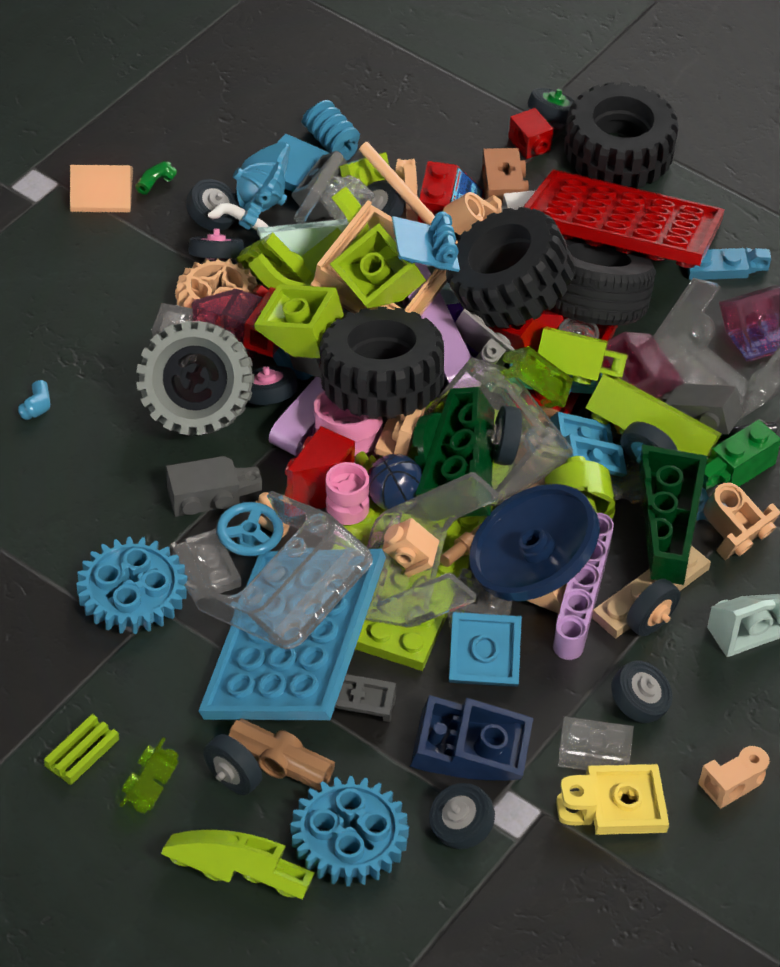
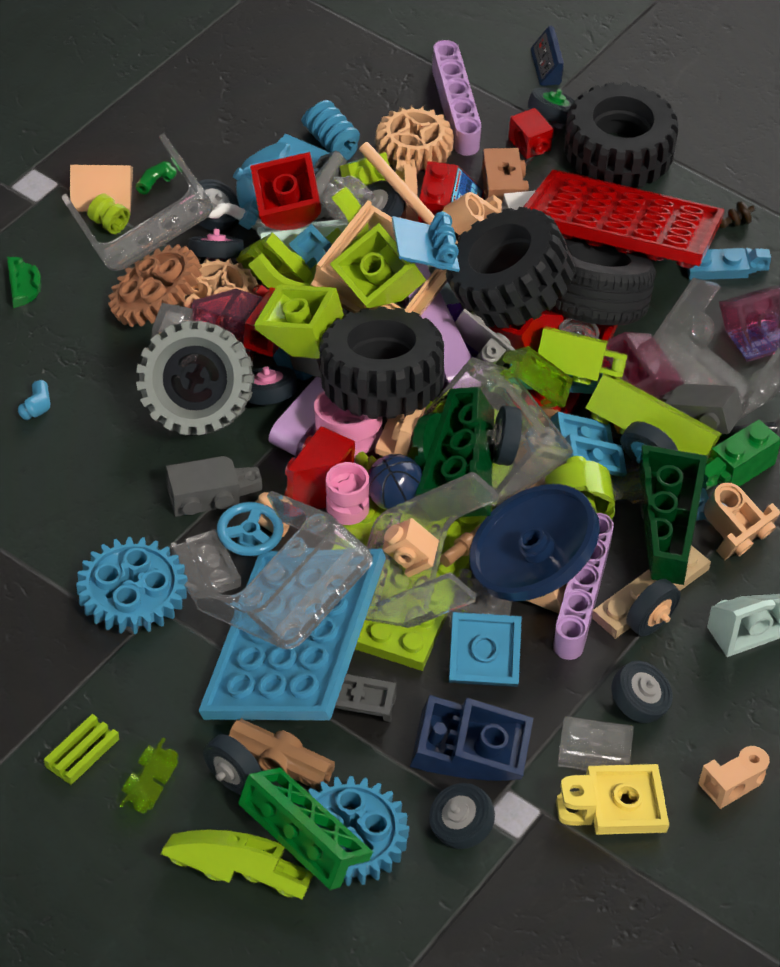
none -> green tile [7,257,41,308]
none -> clear windscreen [61,133,213,271]
none -> lime wheel [87,193,130,234]
none -> nougat gear [108,244,202,327]
none -> green fence [238,767,373,890]
none -> red brick [250,152,321,230]
none -> dark azure plate [288,224,332,268]
none -> light nougat gear [375,106,454,174]
none -> lavender beam [432,40,481,156]
none -> dark blue slope [531,26,564,86]
none -> dark brown hair [719,201,755,229]

